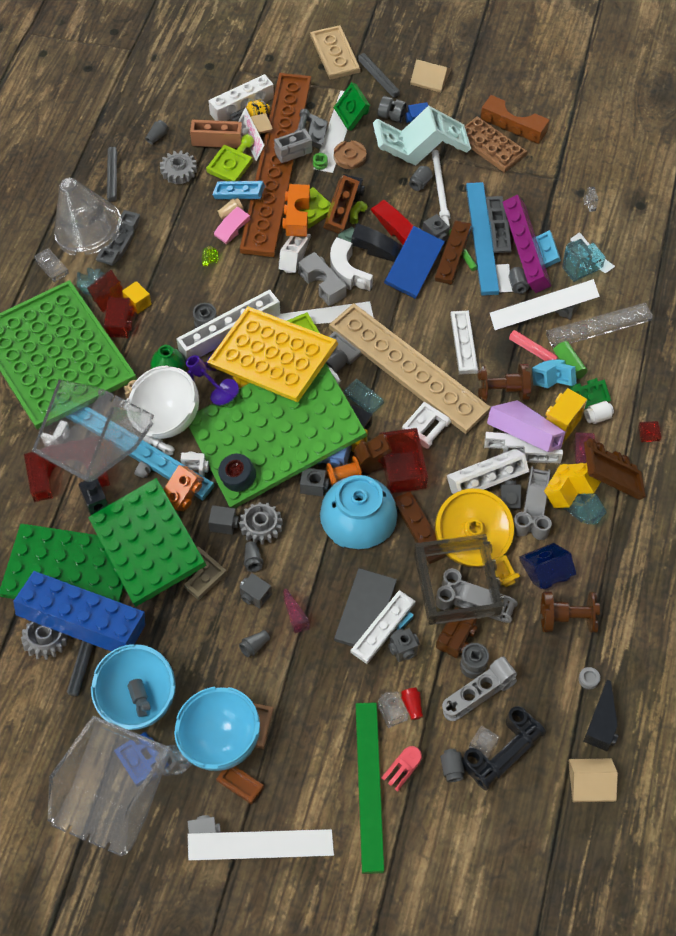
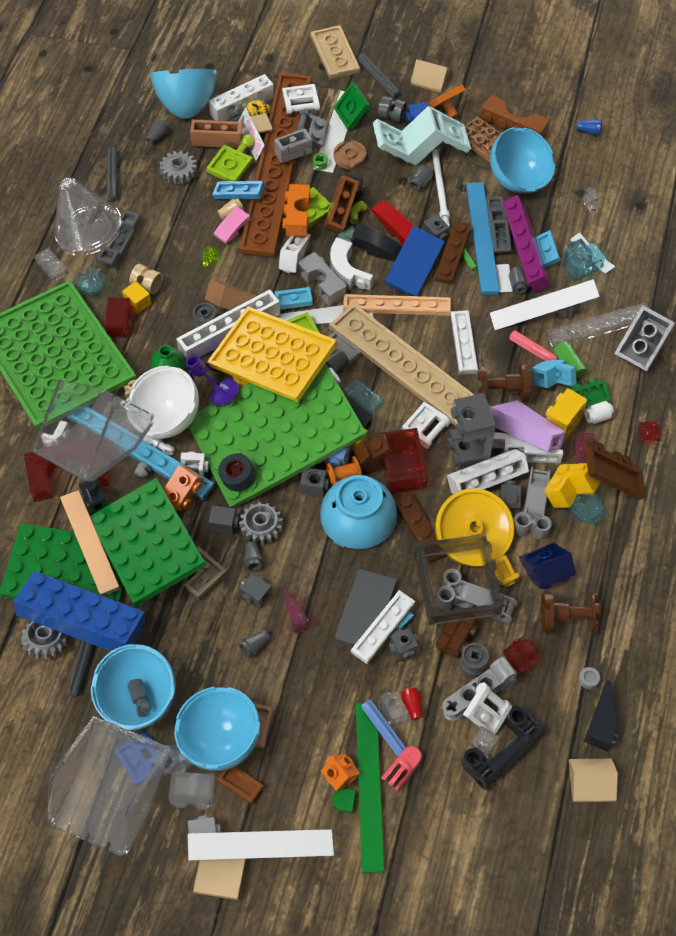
clear red piece [87,270,124,312] -> none
dark grey brick [440,749,465,782] -> none
none -> light nougat tile [60,490,120,596]
none -> tan wheel [129,264,163,294]
none -> medium azure piece [150,69,217,119]
none -> clear brick [168,772,217,809]
none -> tan tile [193,859,246,900]
none -> medium nougat panel [205,279,256,310]
none -> medium azure plate [275,287,313,310]
none -> white plate [282,84,320,115]
none -> orange brick [321,753,360,791]
none -> green tile [332,789,356,814]
none -> light nougat tile [343,294,451,316]
none -> medium blue axle [361,700,406,756]
none -> orange tile [428,84,465,117]
none -> dark grey plate [447,393,496,470]
none -> white plate [463,683,512,737]
none -> medium azure piece [490,127,555,194]
none -> clear red brick [503,637,540,673]
none -> blue cone [577,119,602,135]
none -> light grey piece [614,305,675,372]

